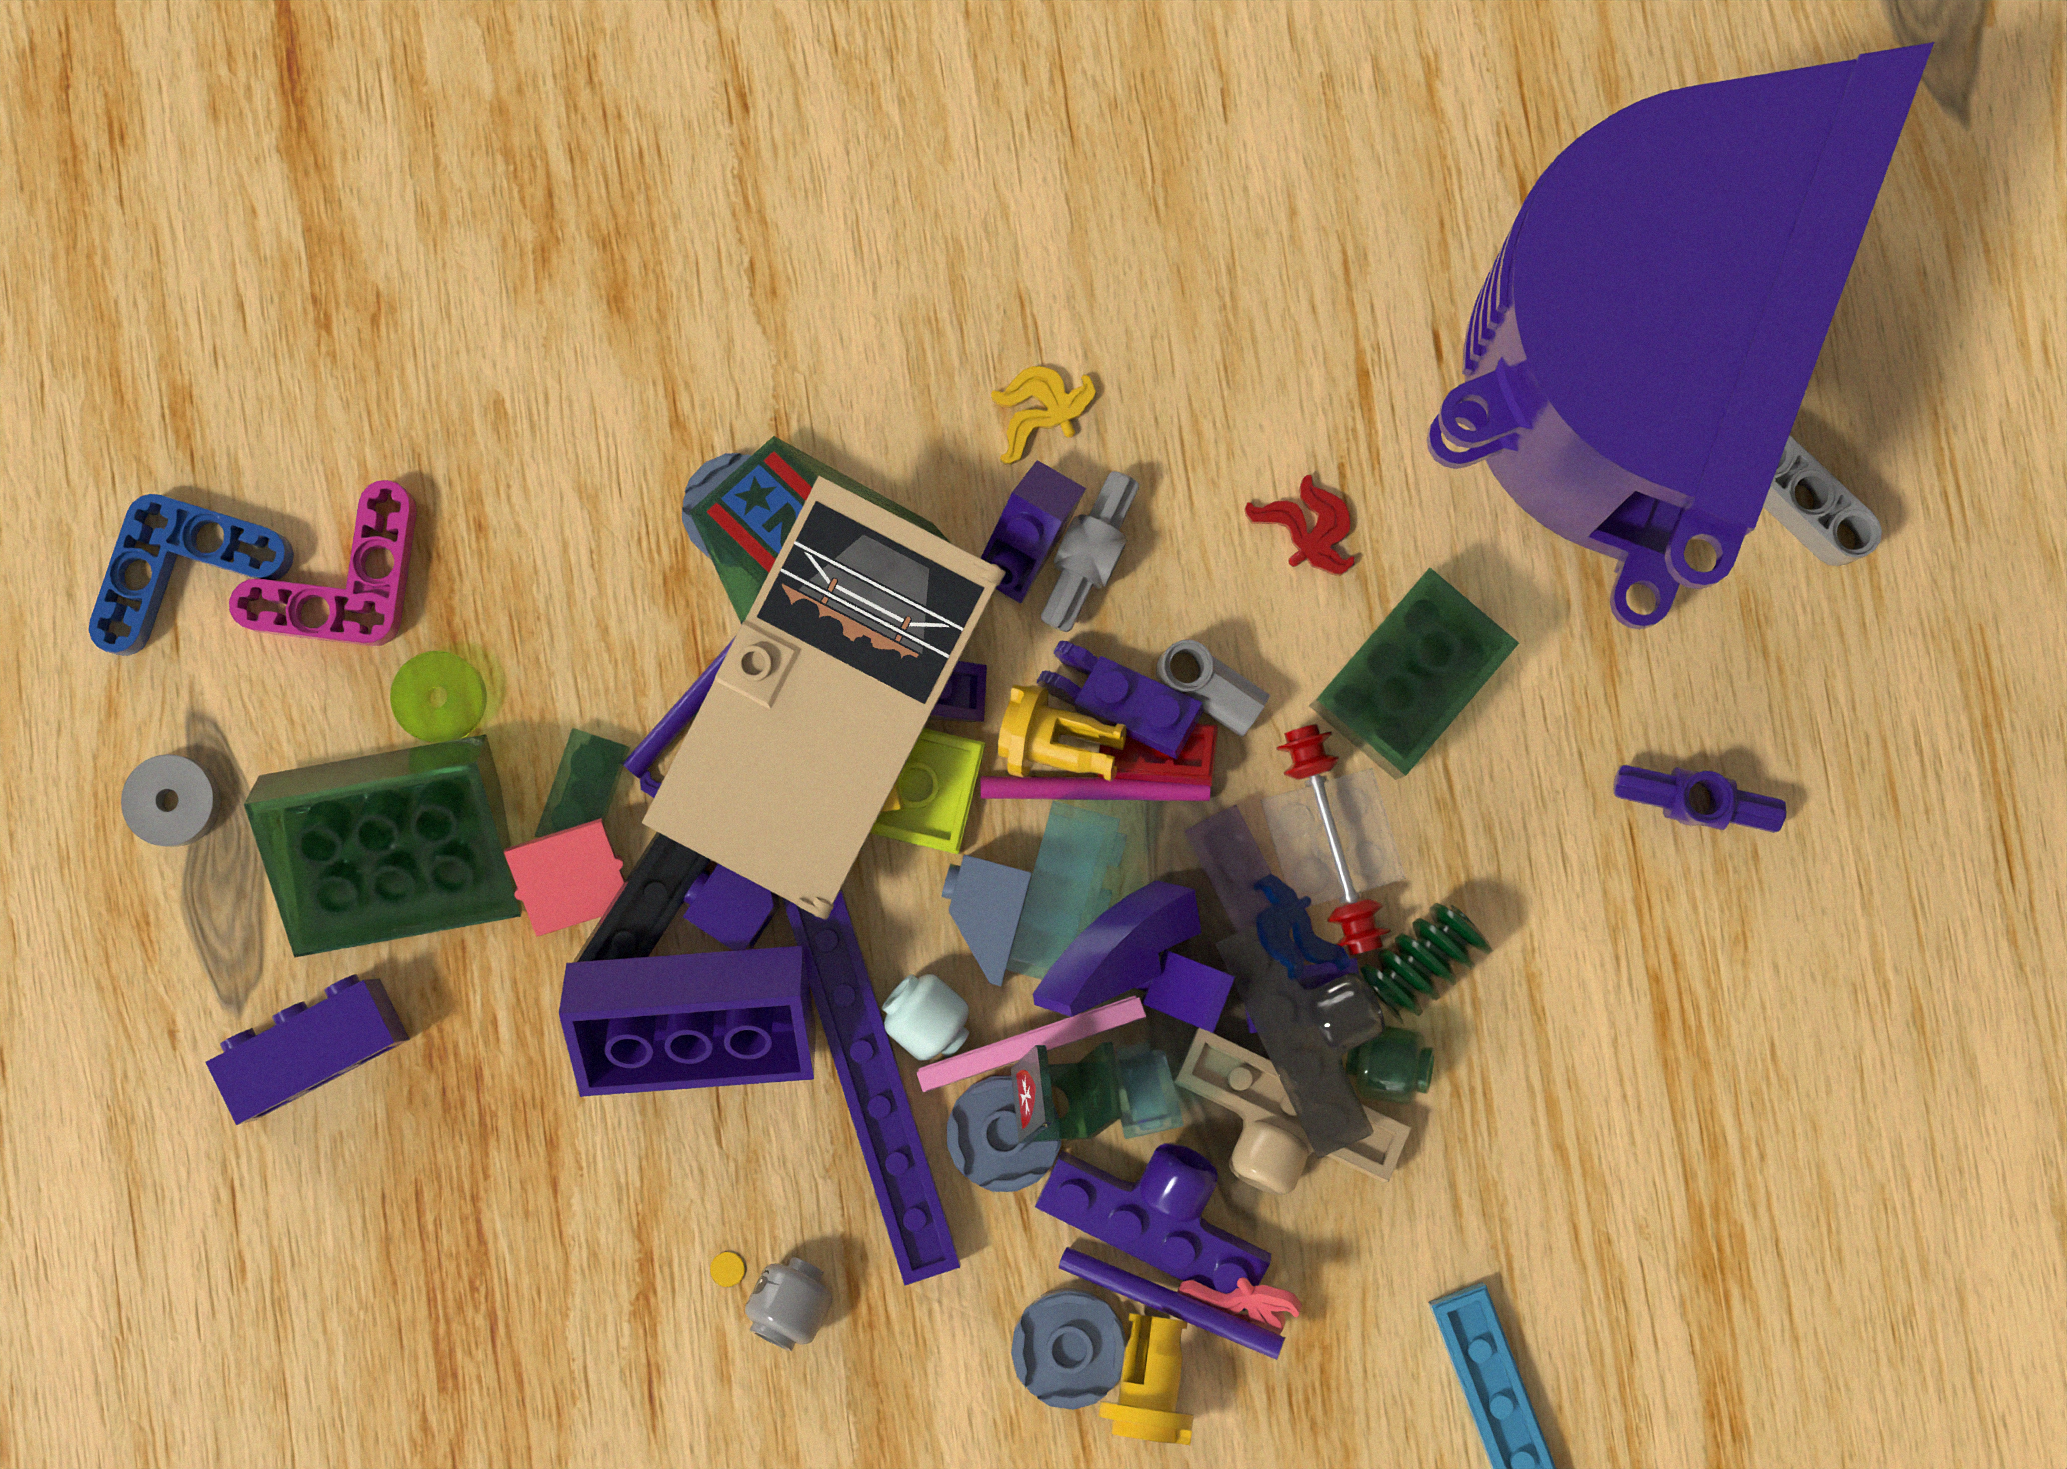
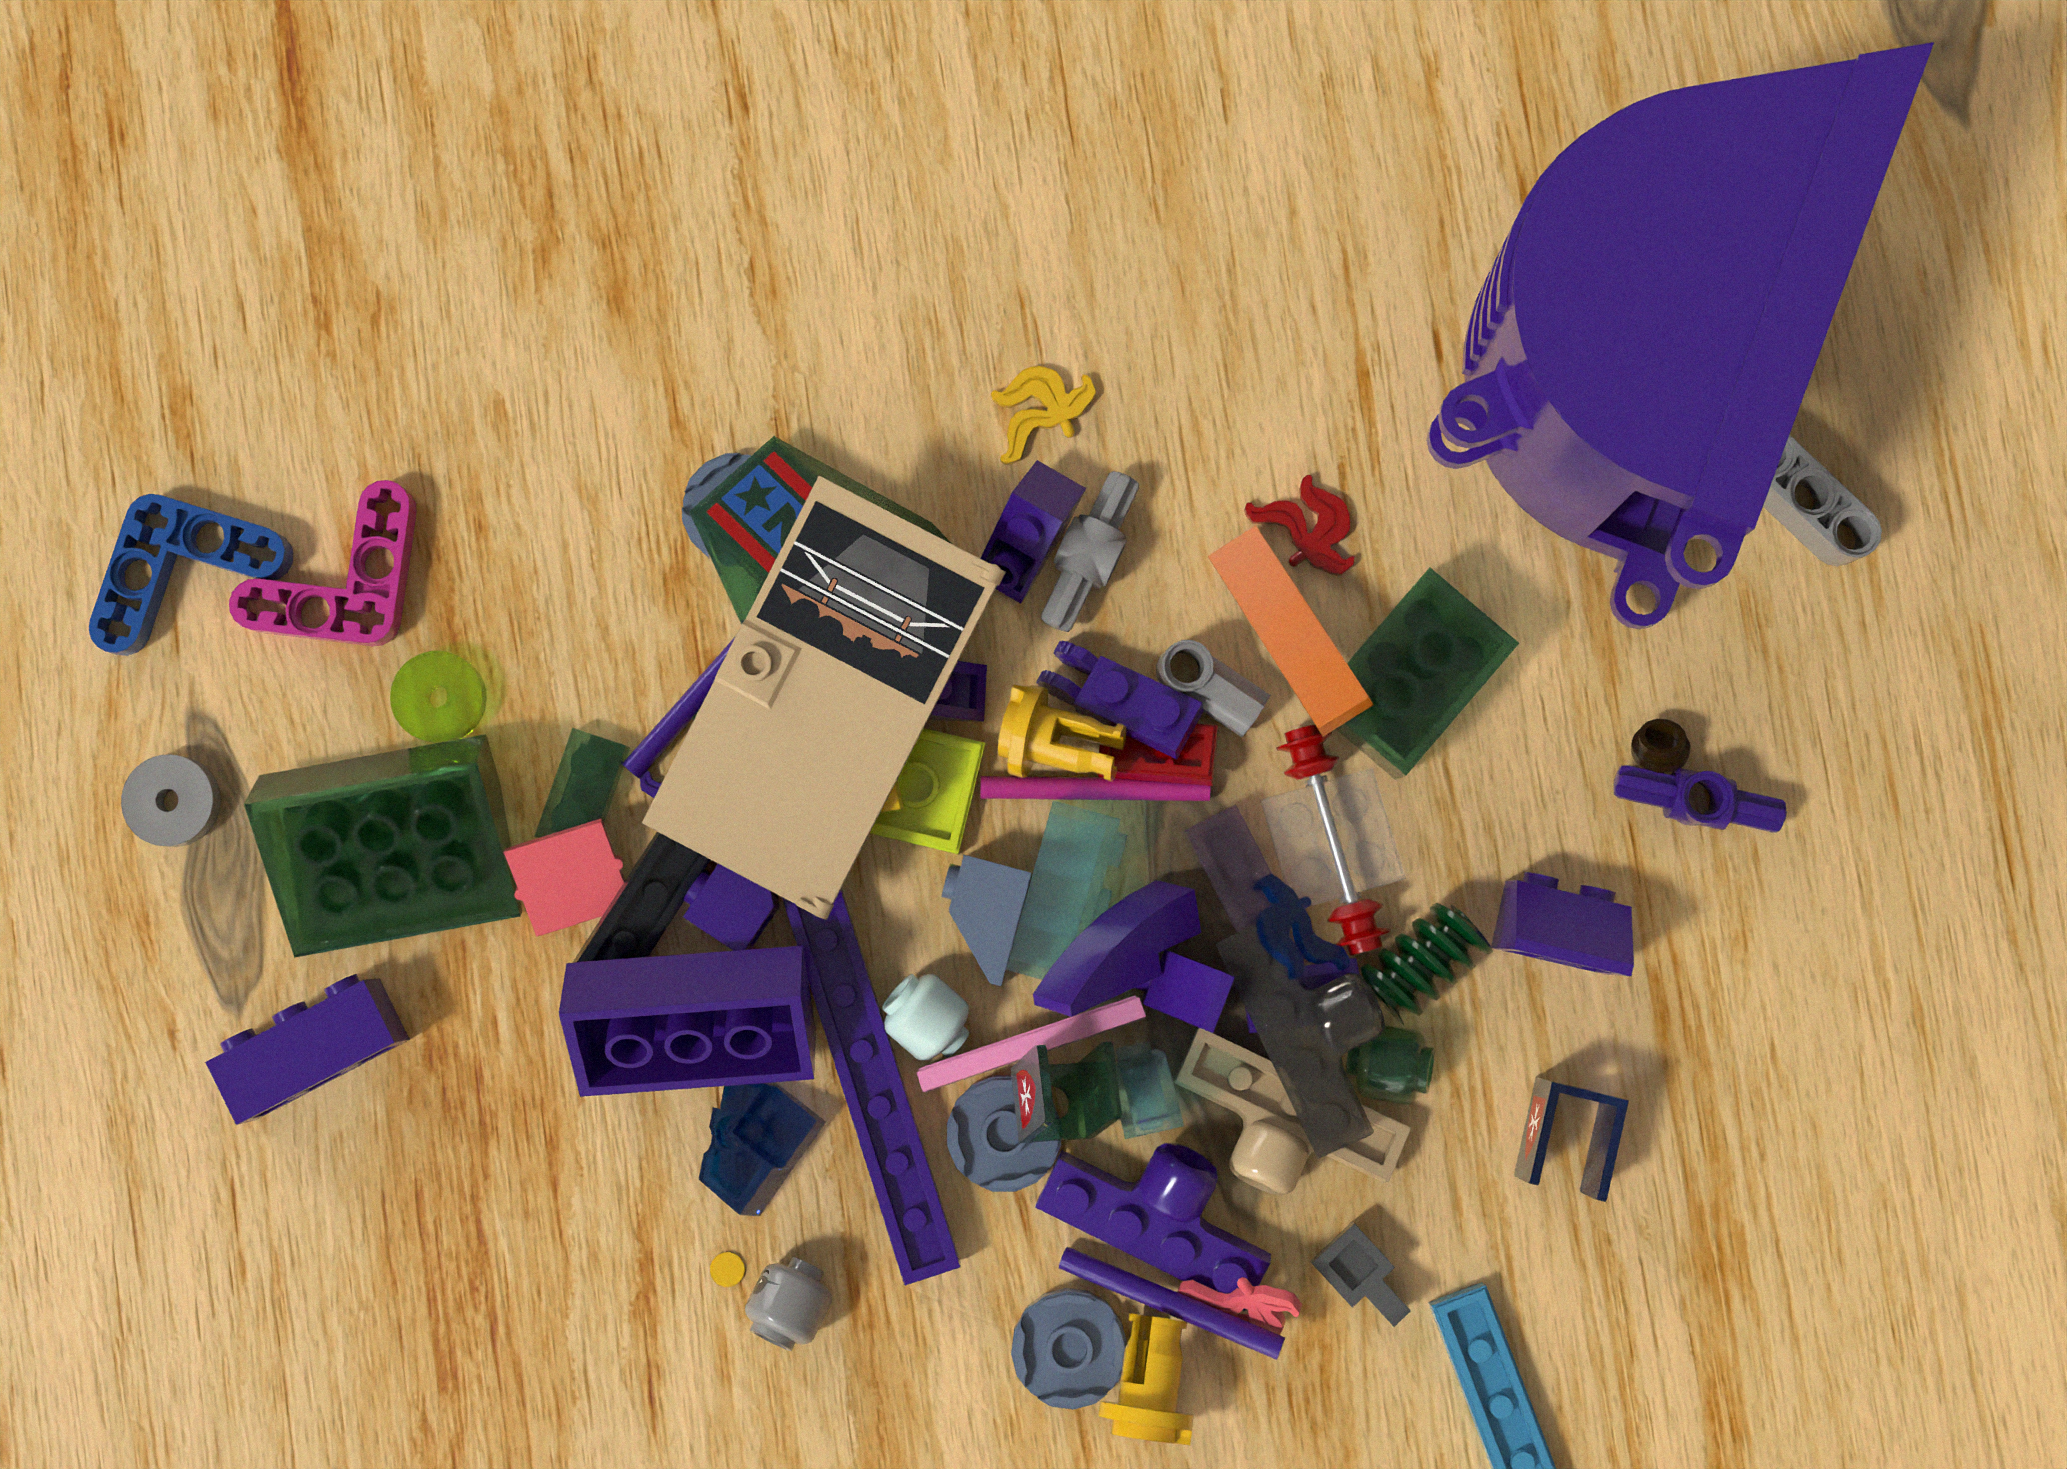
none -> clear blue slope [699,1082,826,1216]
none -> orange tile [1208,525,1373,737]
none -> dark grey plate [1310,1221,1411,1327]
none -> dark purple slope [1491,872,1634,977]
none -> clear blue piece [1514,1077,1629,1202]
none -> dark brown plate [1631,719,1691,773]

